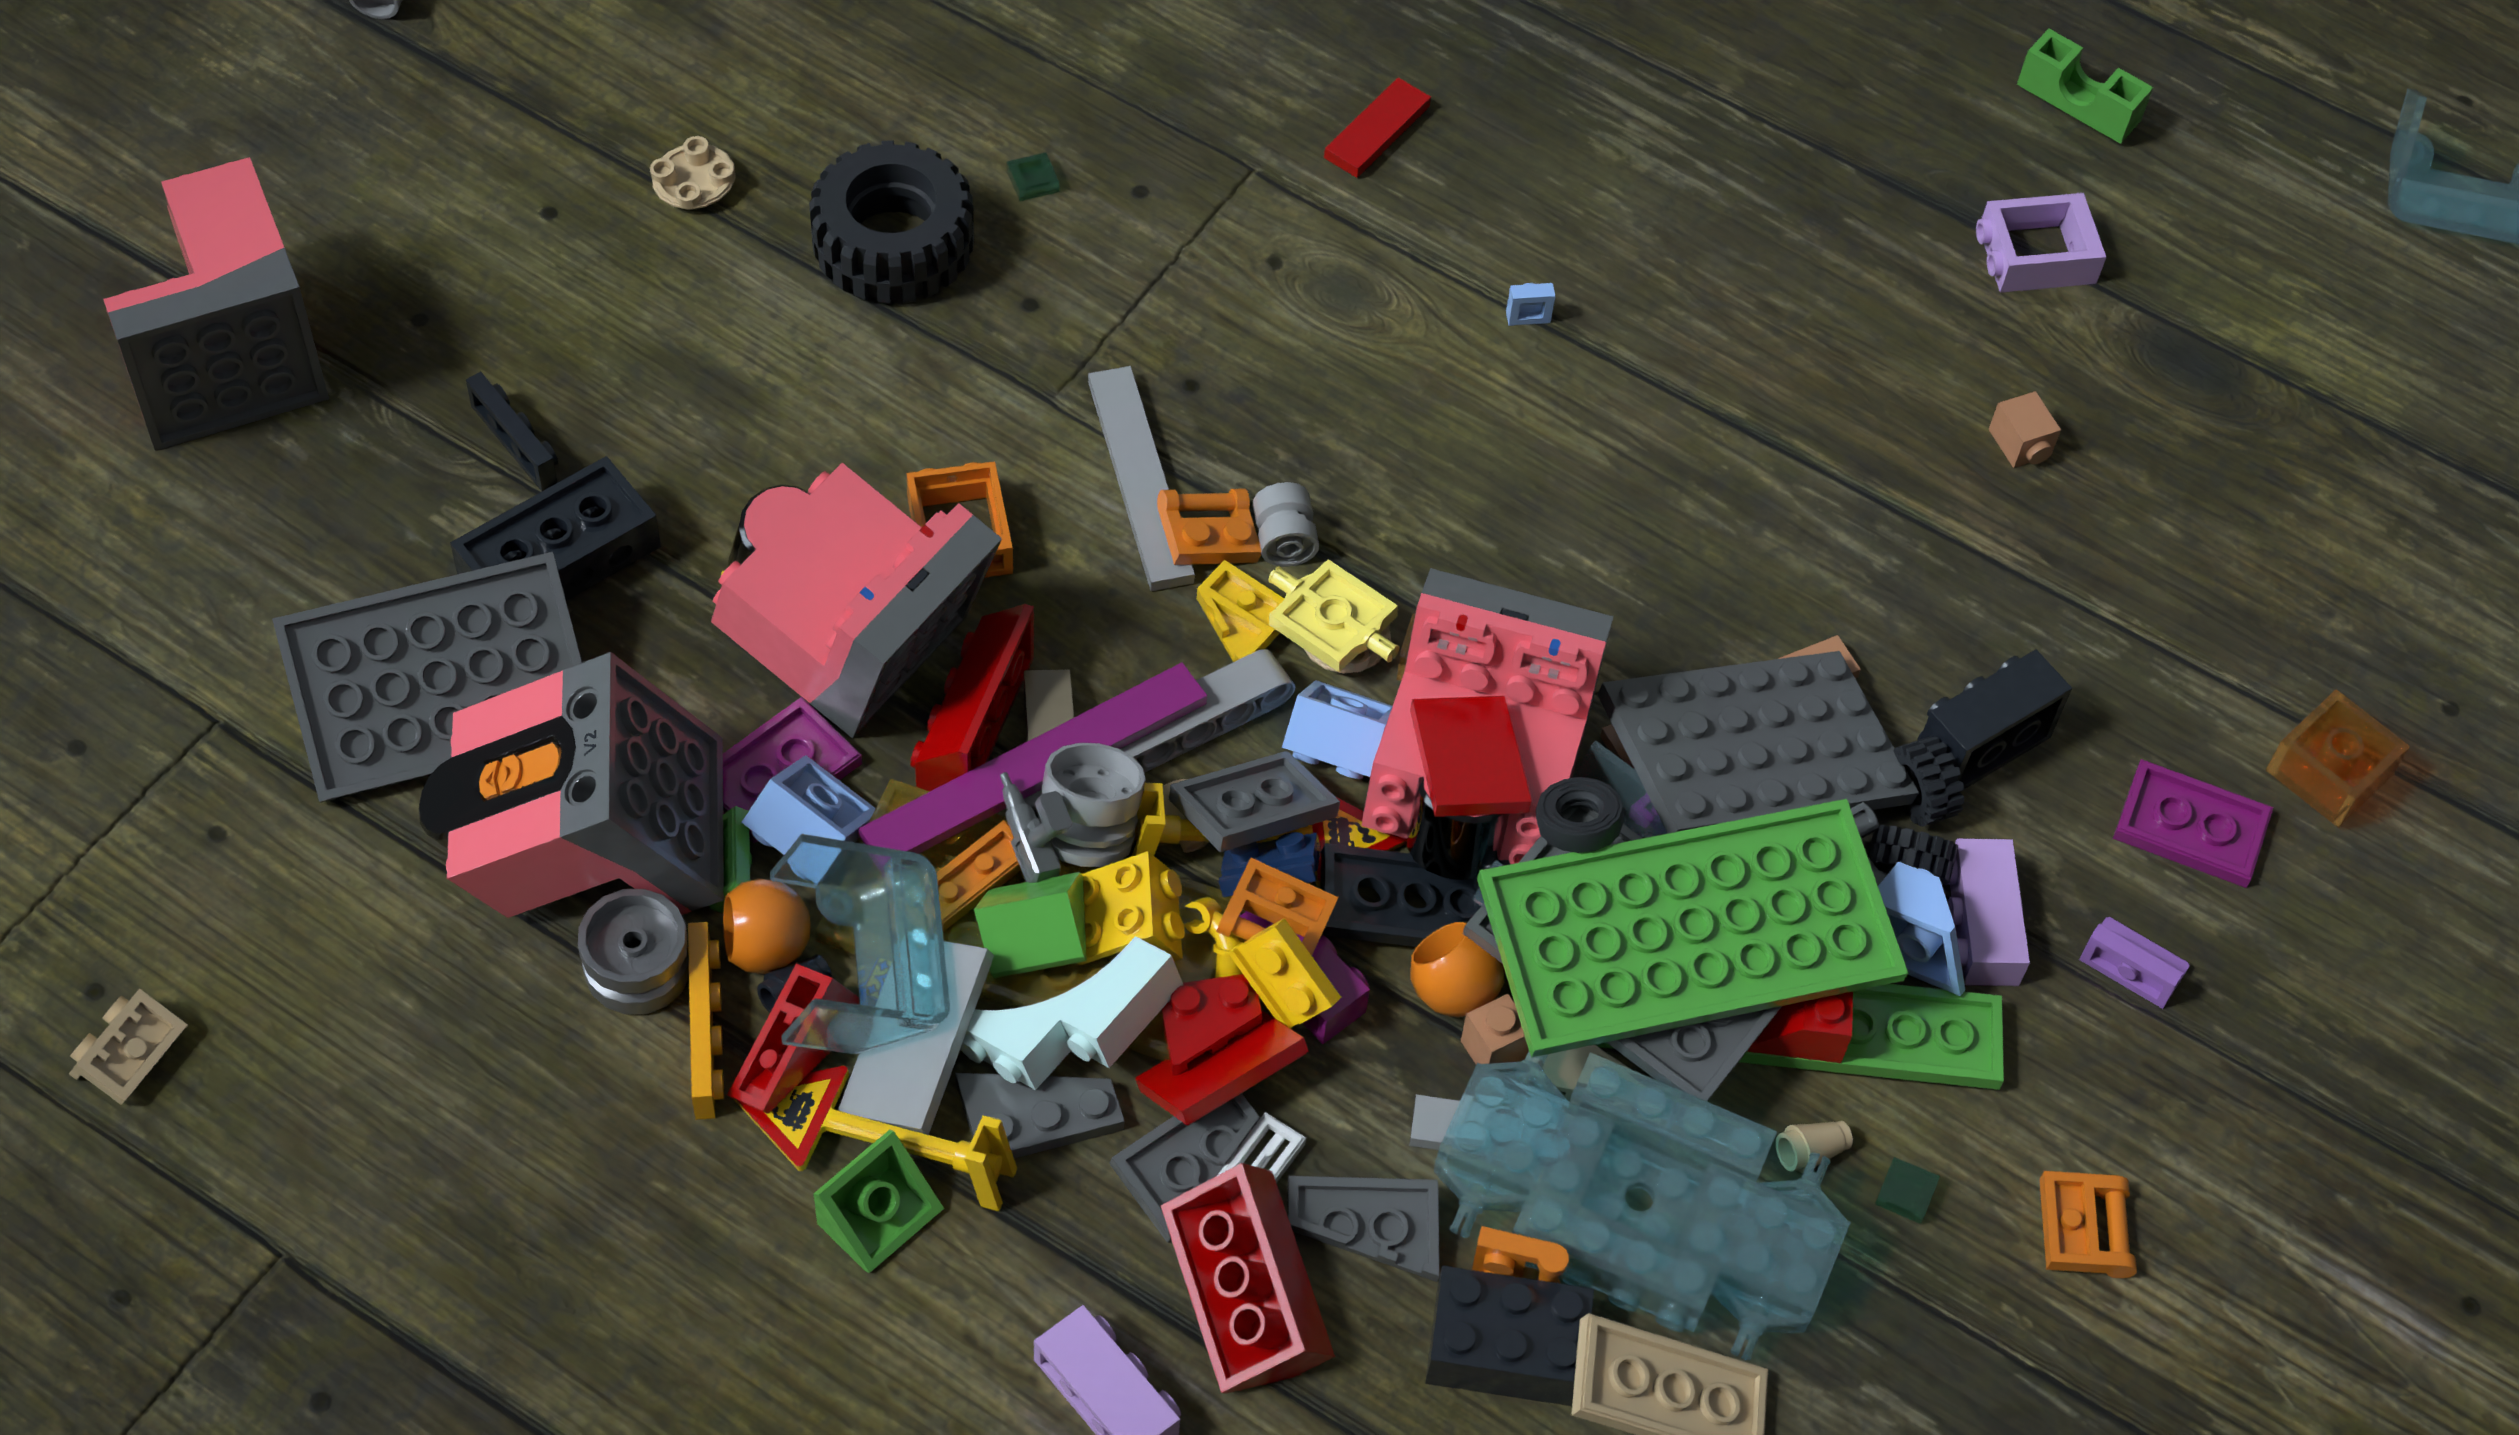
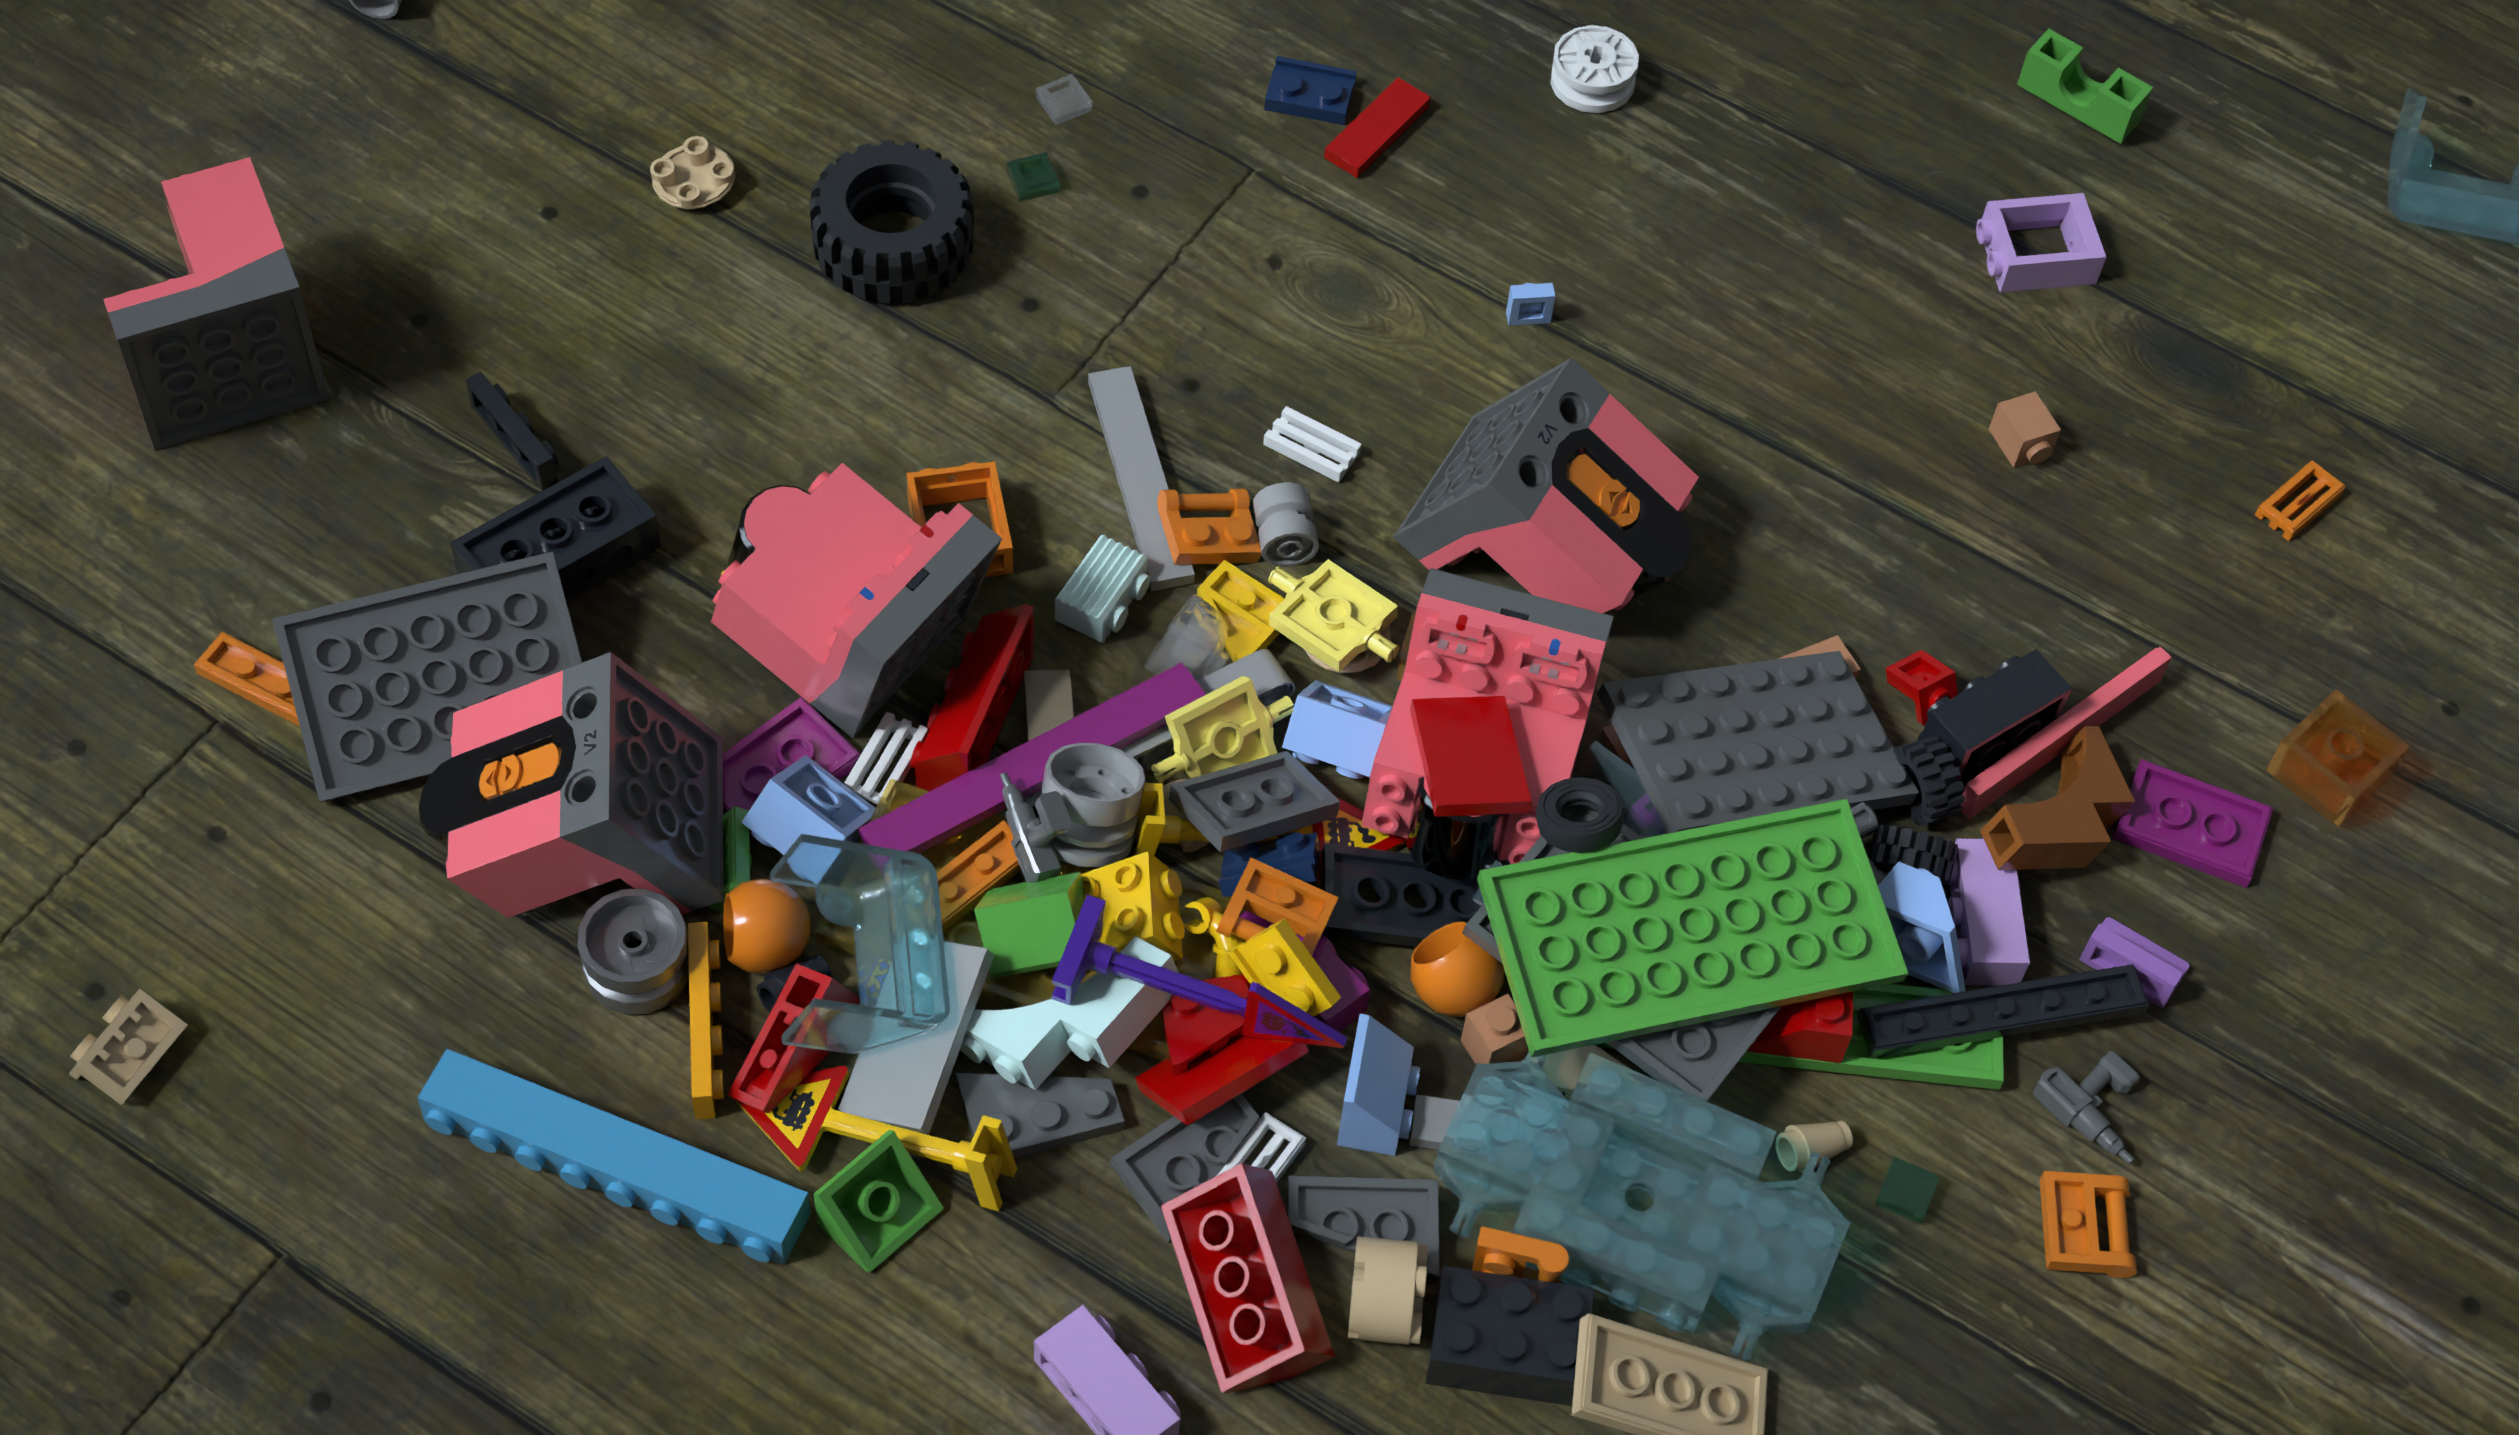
none -> orange tile [194,632,300,726]
none -> dark azure brick [417,1049,811,1265]
none -> white tile [844,712,929,808]
none -> clear tile [1036,74,1092,125]
none -> dark purple piece [1052,894,1347,1048]
none -> light aqua brick [1055,535,1151,643]
none -> clear cylinder [1143,594,1230,680]
none -> light yellow plate [1151,676,1294,783]
none -> white tile [1263,406,1362,482]
none -> dark blue plate [1264,56,1357,125]
none -> light blue slope [1337,1014,1420,1156]
none -> tan brick [1348,1236,1428,1345]
none -> piece [1393,357,1699,614]
none -> white wheel [1550,25,1639,113]
none -> black tile [1857,964,2149,1058]
none -> red bracket [1885,650,1958,726]
none -> coral tile [1961,646,2172,819]
none -> dark orange arch [1980,726,2135,870]
none -> dark grey piece [2032,1051,2140,1165]
none -> orange tile [2255,460,2346,542]

